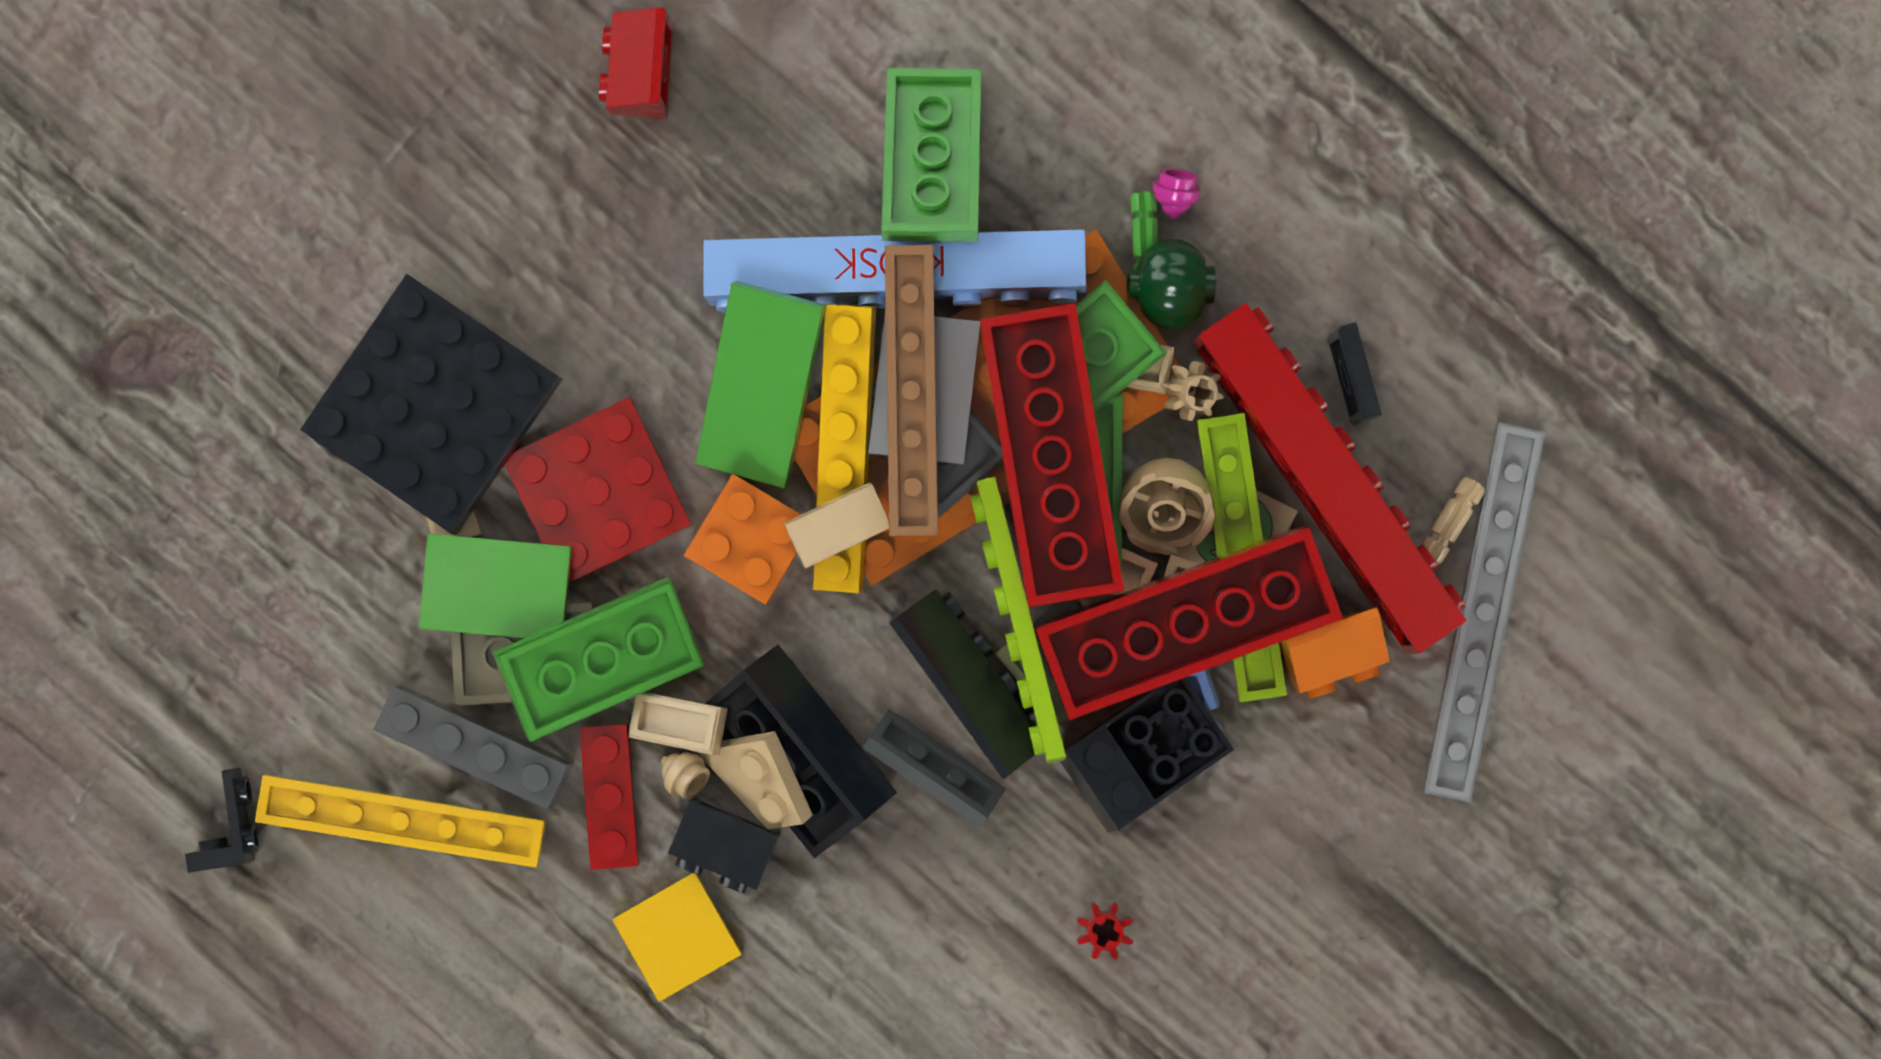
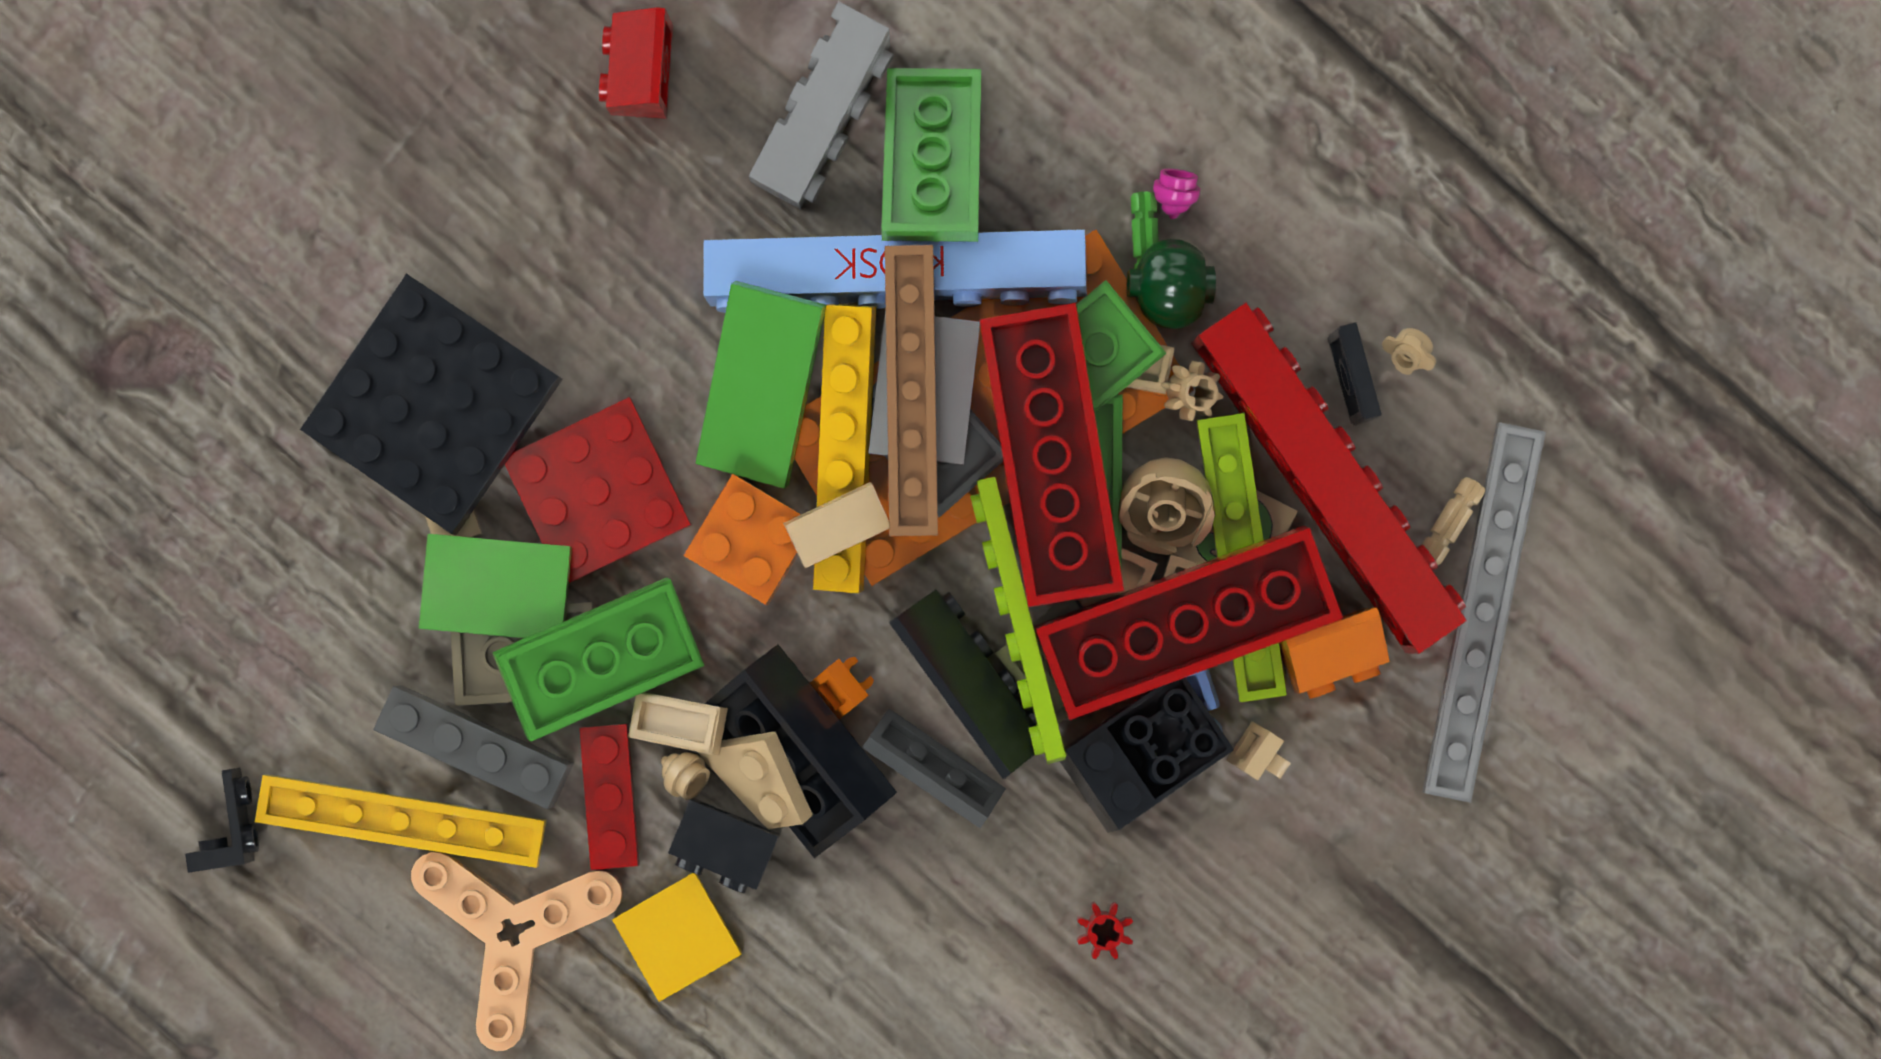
none -> light nougat piece [411,851,624,1051]
none -> light grey wedge [749,1,894,210]
none -> orange tile [810,657,874,719]
none -> tan tile [1226,721,1291,781]
none -> tan plate [1382,328,1436,375]

